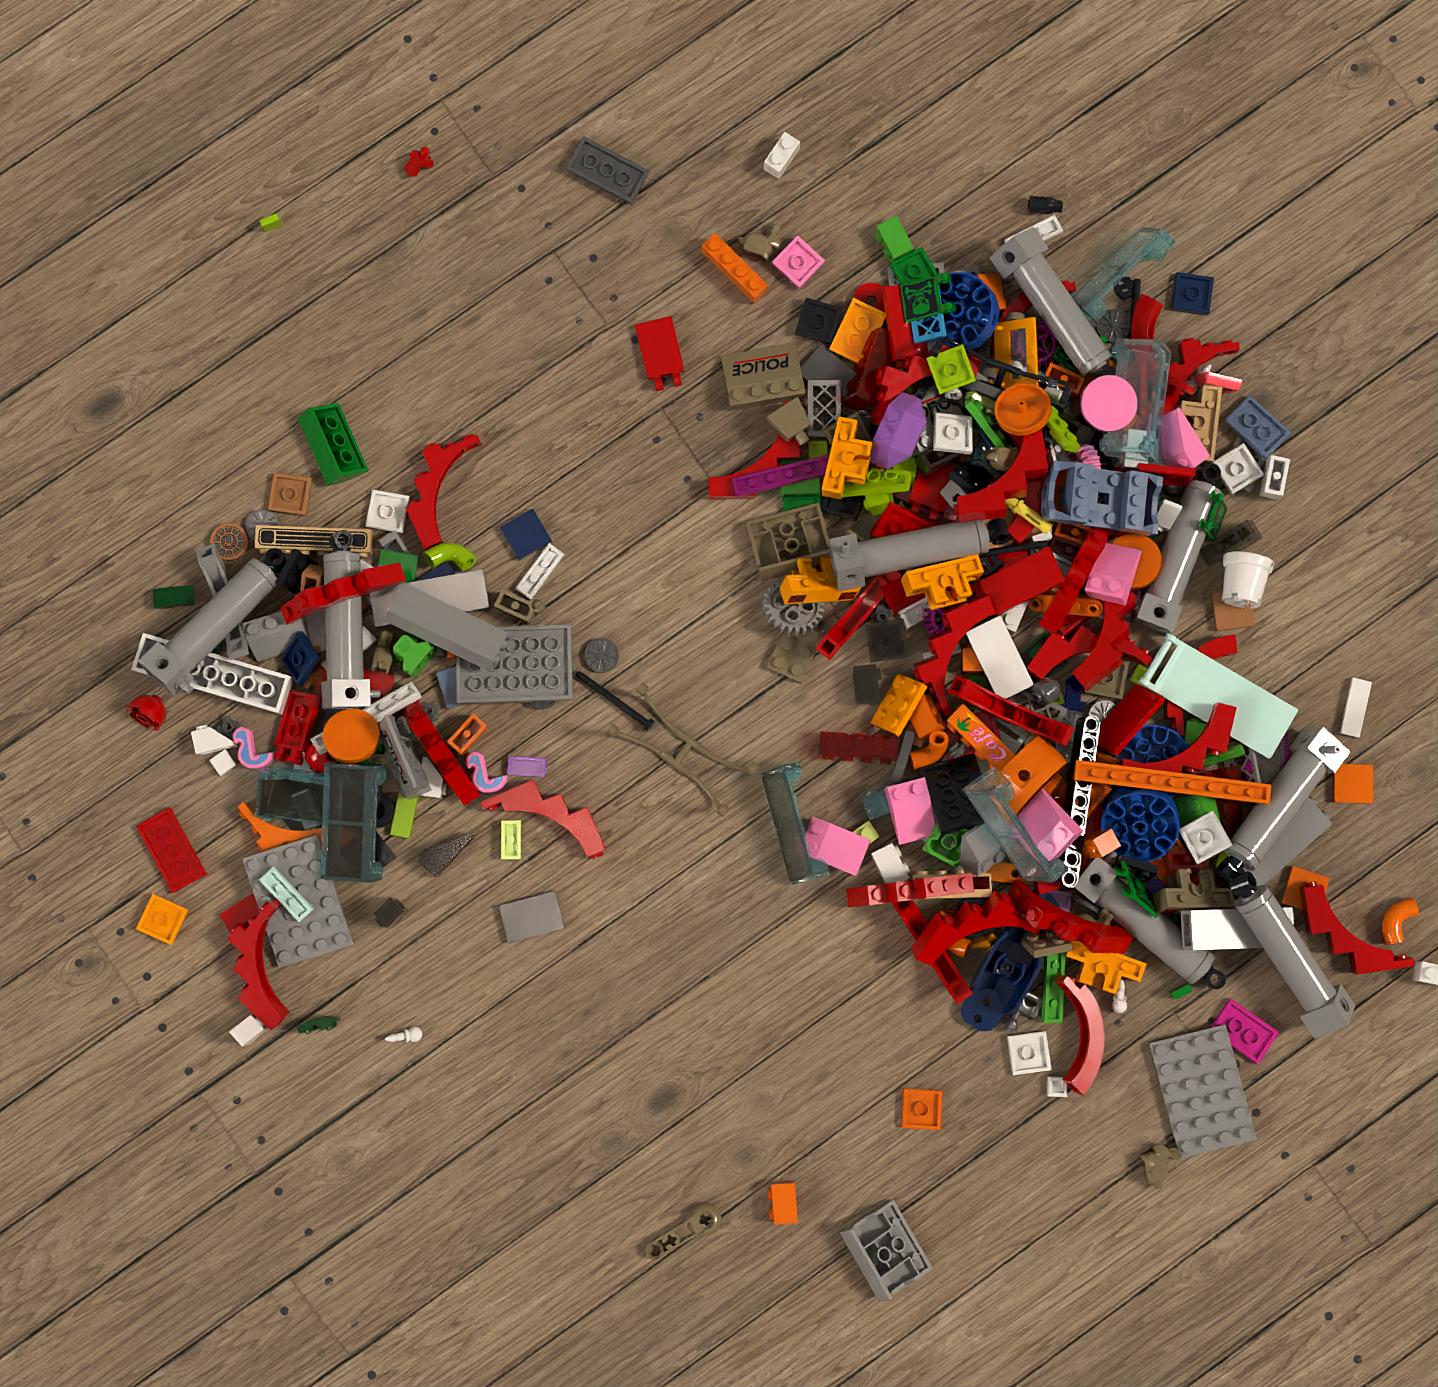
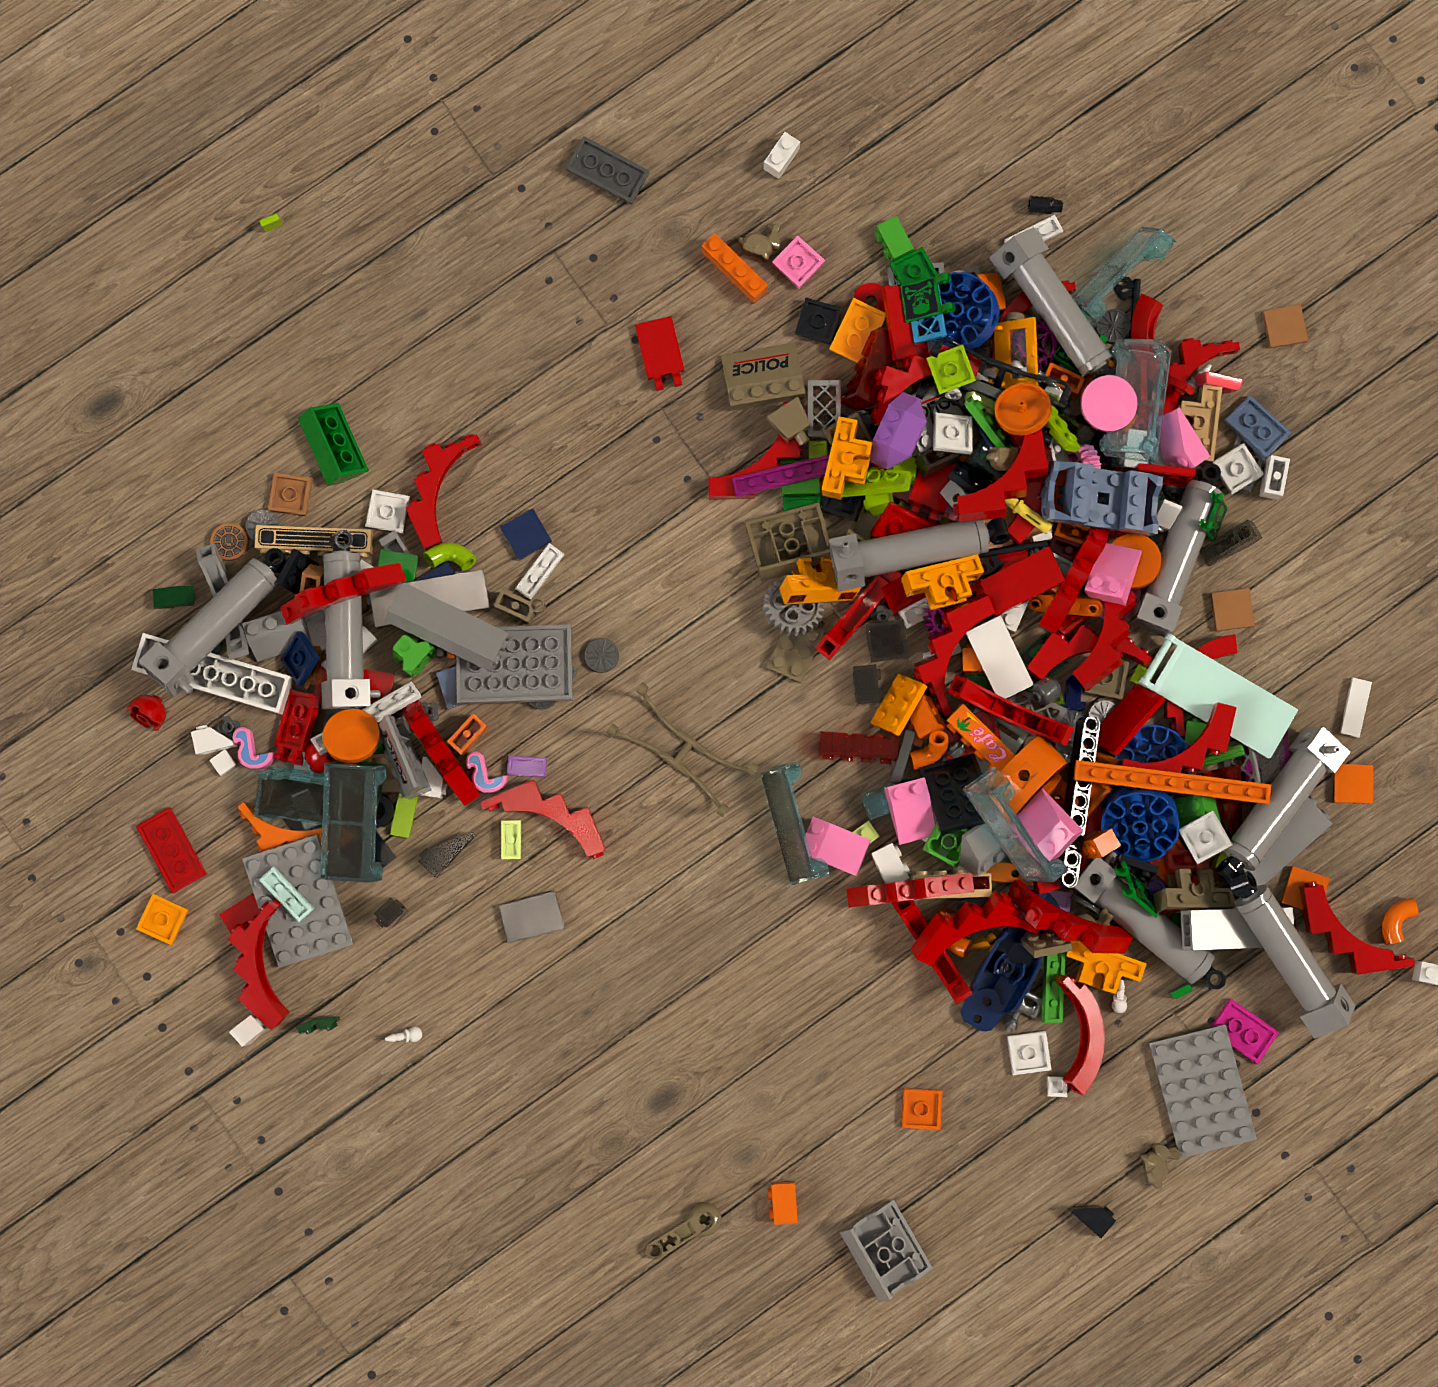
dark tan animal [371,630,393,674] -> none
red piece [404,146,434,177] -> none
black bar [576,671,655,732] -> none
dark grey tile [801,344,865,408] -> none
dark blue tile [1171,272,1214,316] -> none
white piece [1221,551,1274,609] -> none
none -> black slope [1068,1205,1116,1238]
none -> medium nougat tile [1262,304,1308,349]

